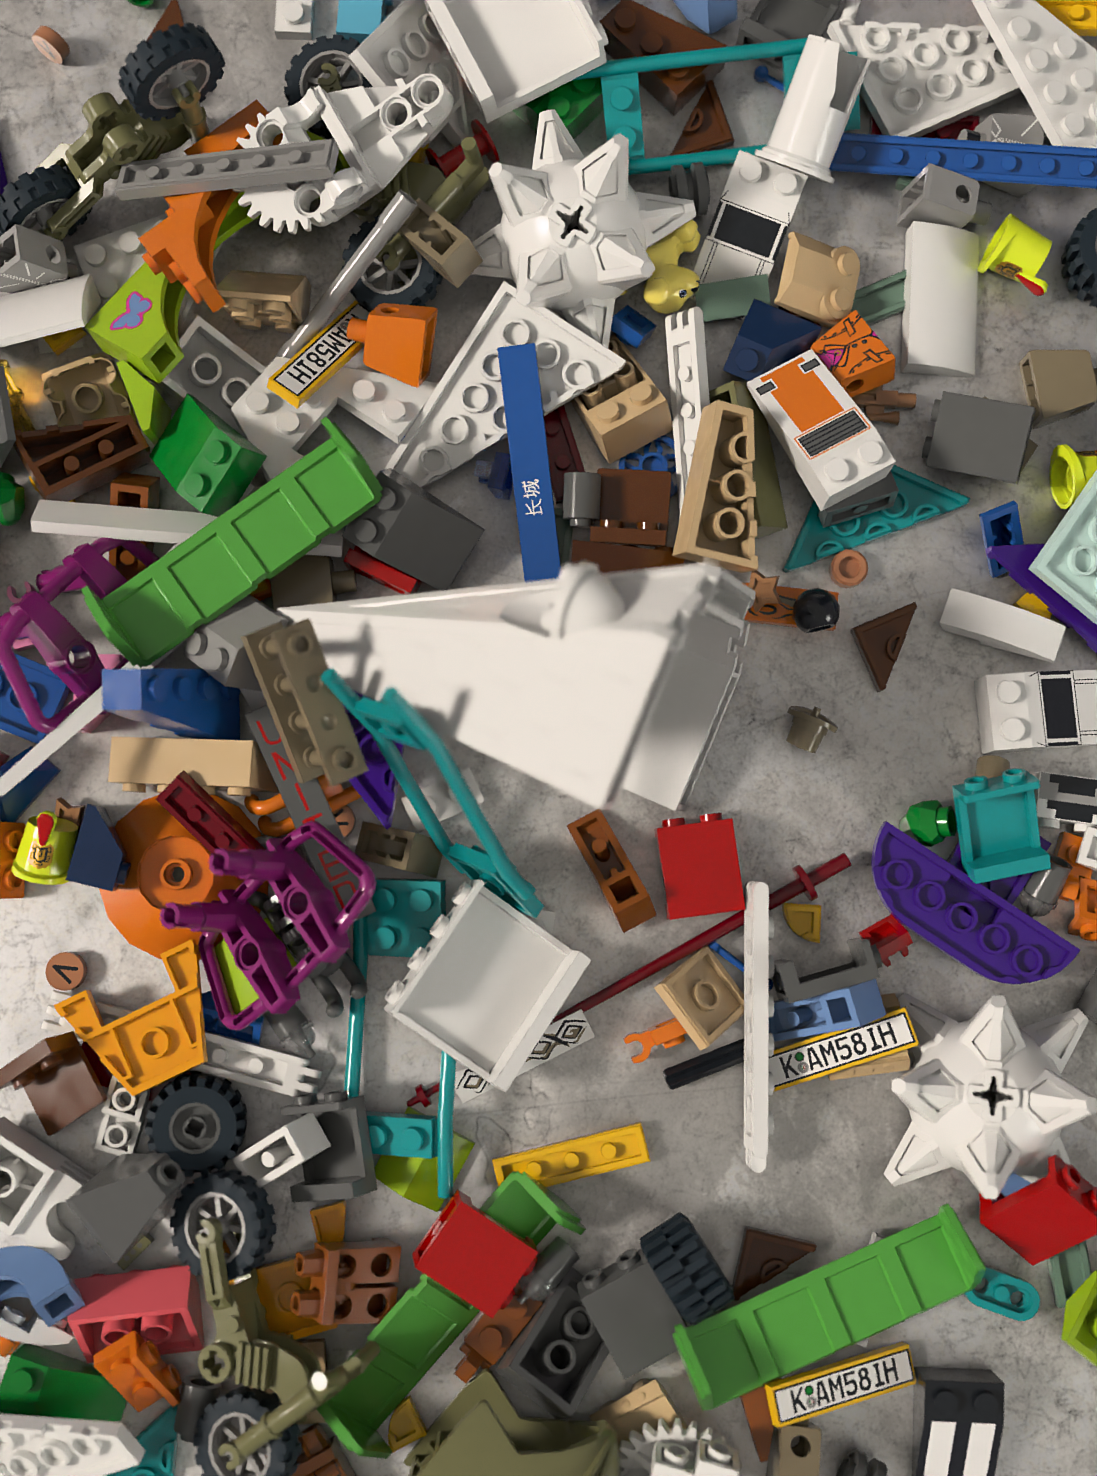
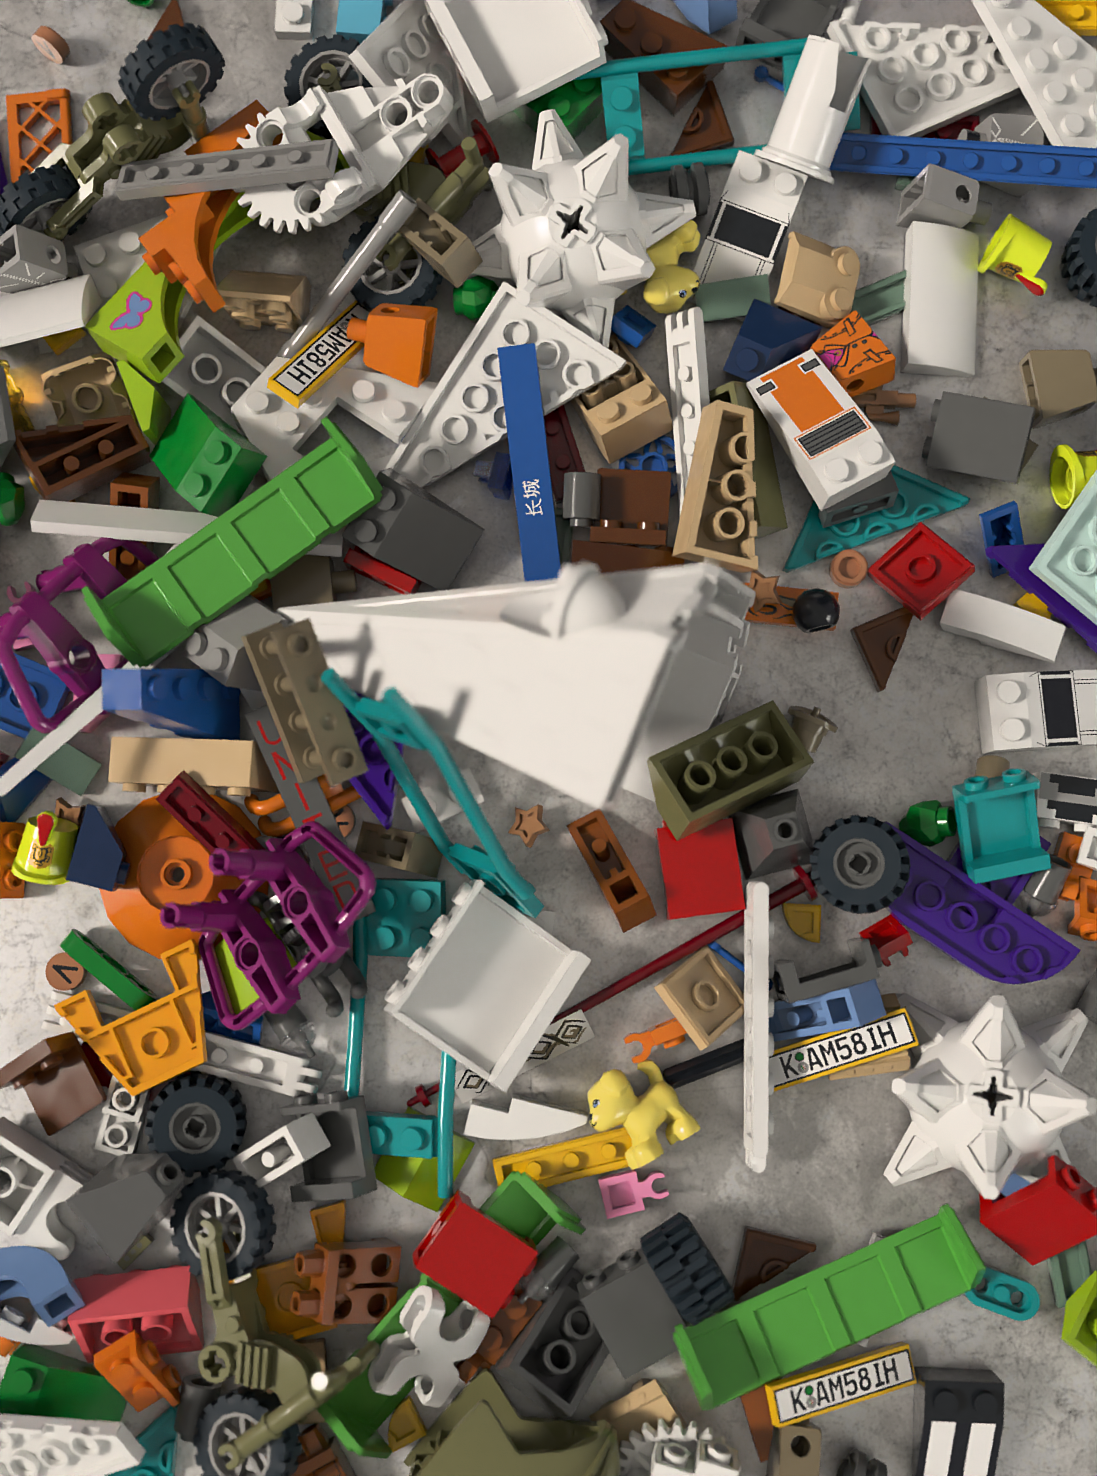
none -> orange window [6,88,73,183]
none -> sand green tile [14,727,102,796]
none -> green beam [60,929,157,1010]
none -> white piece [368,1286,490,1408]
none -> green rock [453,275,499,323]
none -> white slope [463,1094,588,1140]
none -> medium nougat piece [508,804,550,848]
none -> light yellow animal [587,1059,701,1170]
none -> bright pink plate [598,1169,669,1219]
none -> olive slope [647,700,814,841]
none -> dark grey slope [728,789,814,880]
none -> black wheel [810,815,911,914]
none -> red tile [867,522,975,621]

